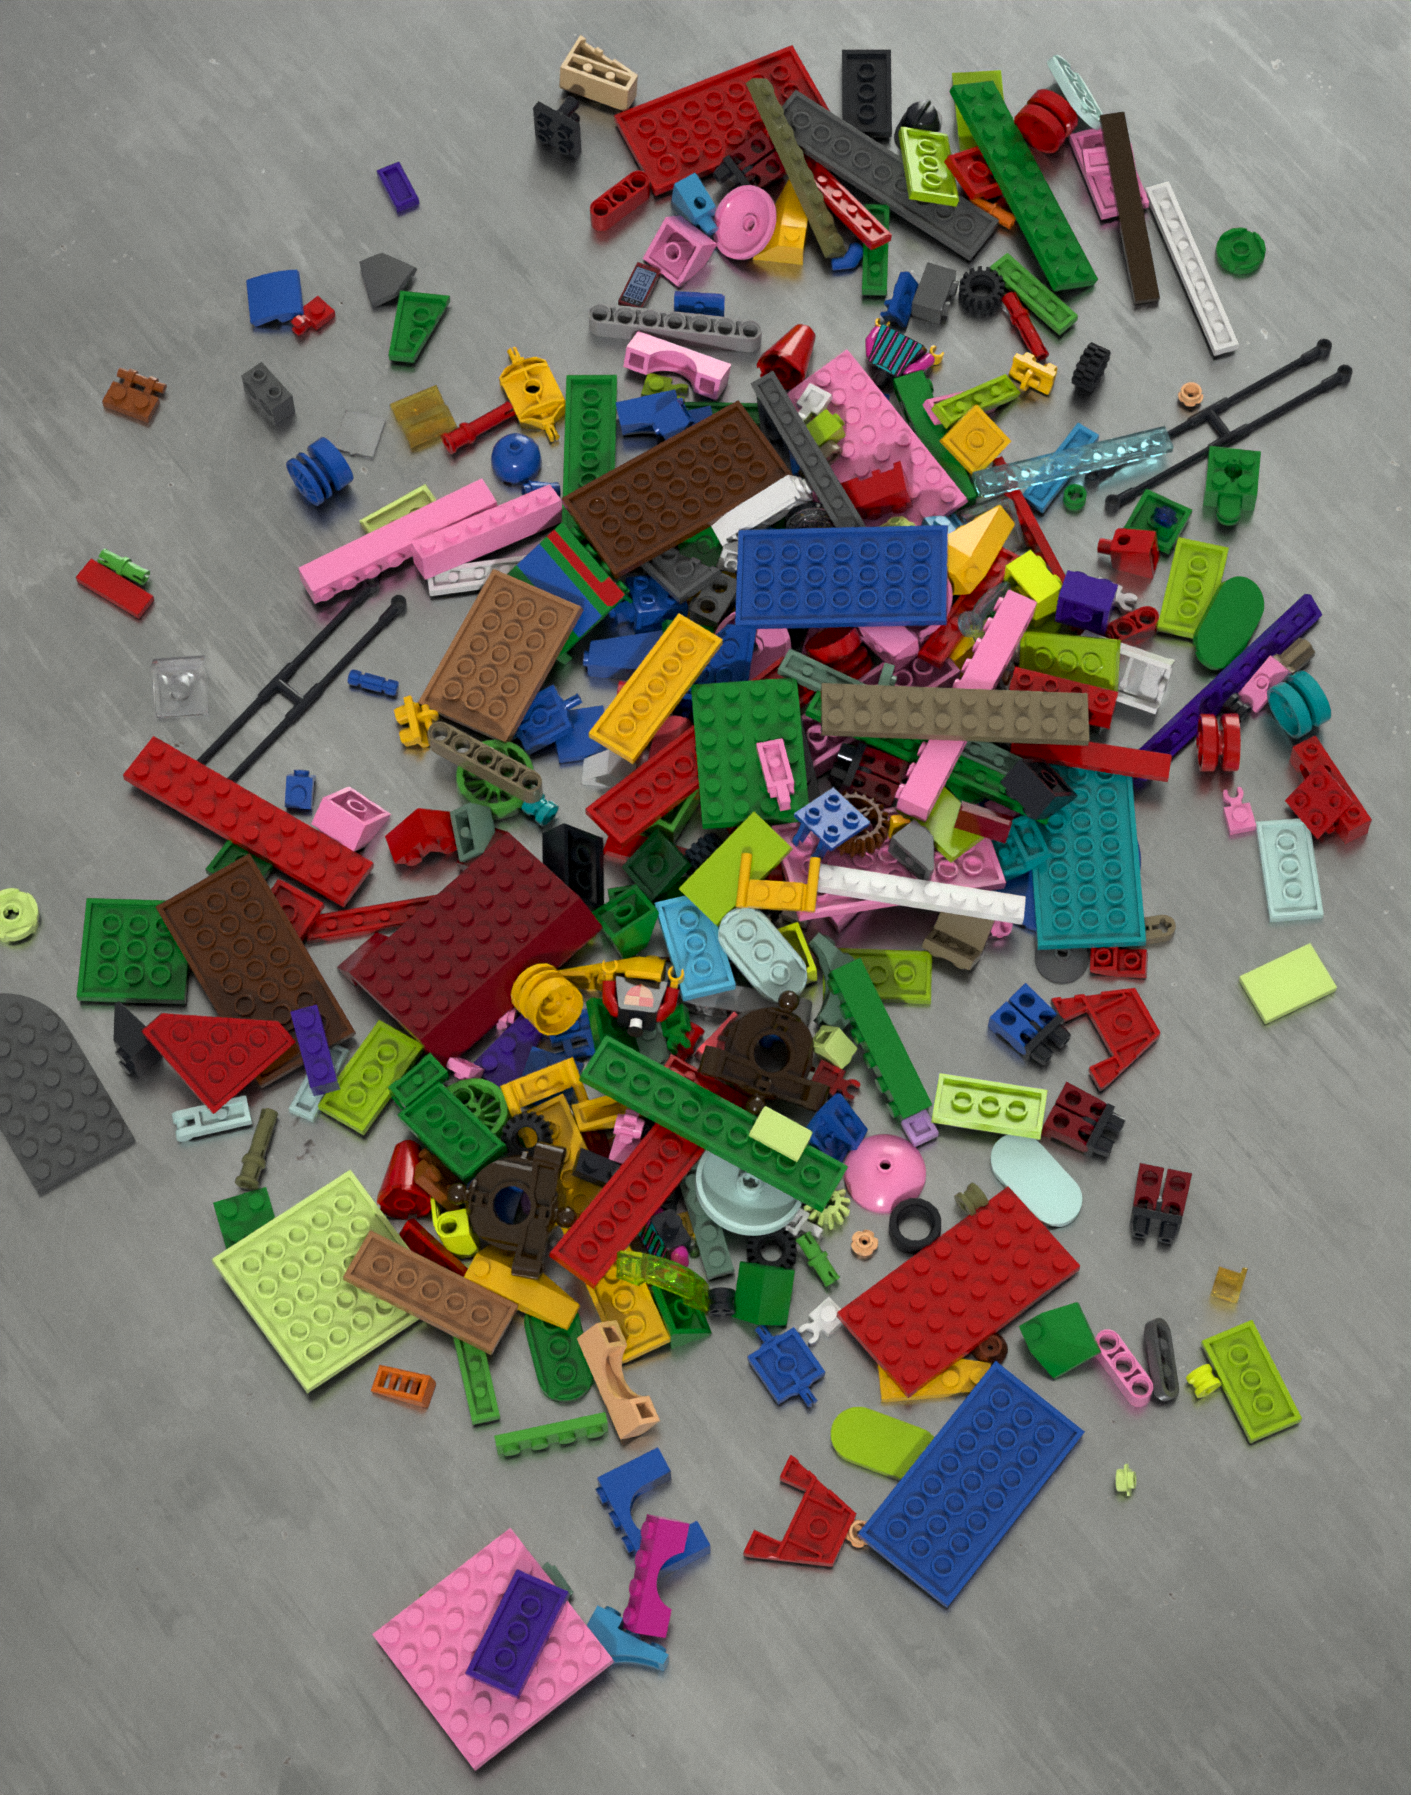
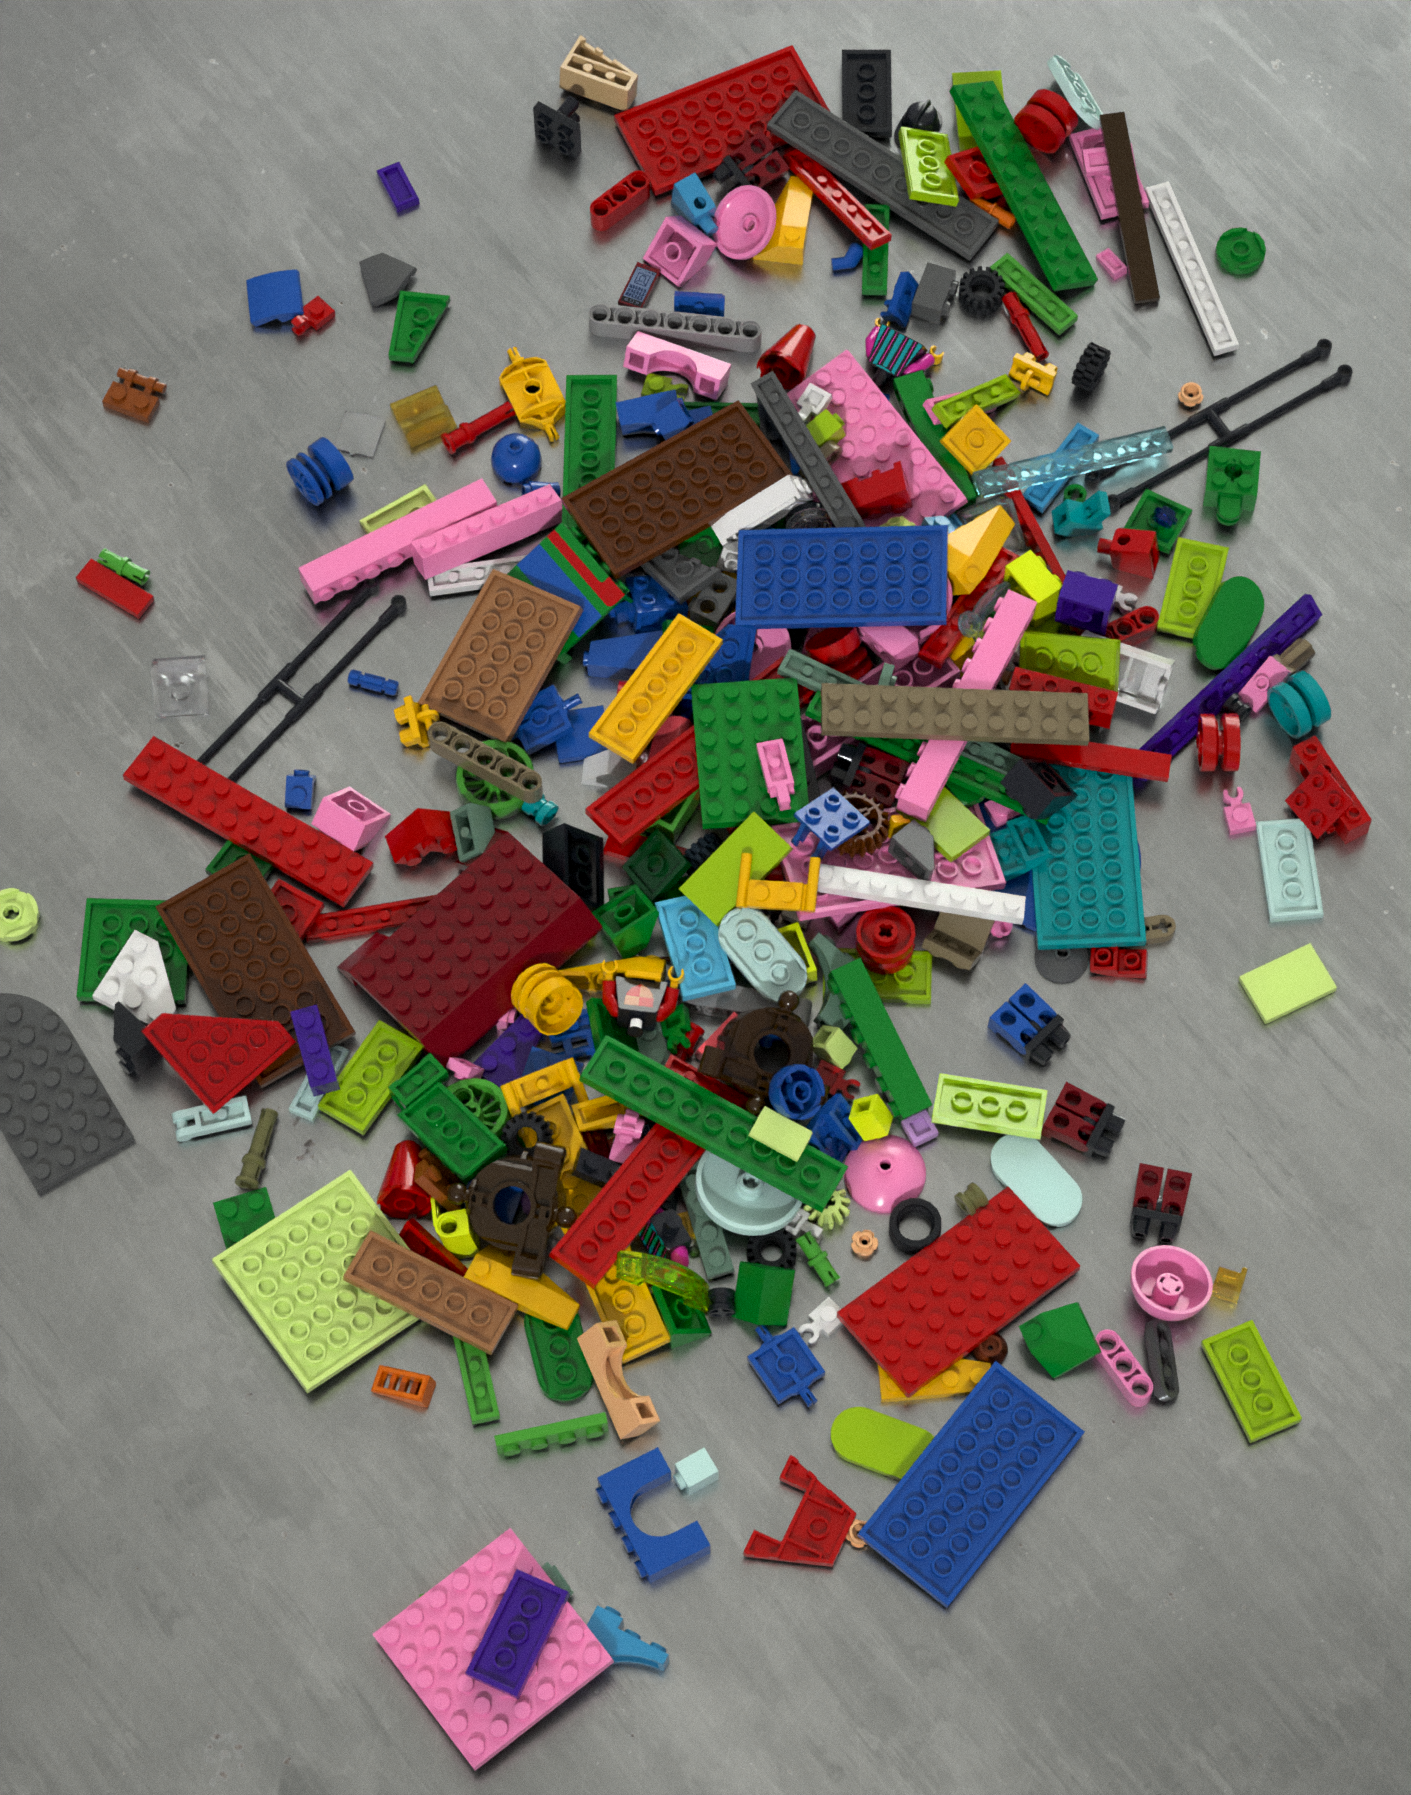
dark grey brick [241,362,295,425] -> none
dark pink arch [623,1514,690,1638] -> none
olive plate [746,78,847,258] -> none
dark red panel [954,801,1013,844] -> none
red wing [1050,988,1161,1091] -> none
yellowish green plate [1116,1464,1137,1496] -> none
neon yellow wheel [1186,1364,1221,1398] -> none
none -> white plate [92,930,177,1026]
none -> light aqua brick [673,1448,719,1496]
none -> blue cylinder [768,1064,825,1120]
none -> neon yellow brick [848,1094,893,1141]
none -> red wheel [855,906,916,975]
none -> teal brick [1051,490,1111,537]
none -> bright pink piece [1096,248,1127,281]
none -> bright pink piece [1130,1245,1213,1321]

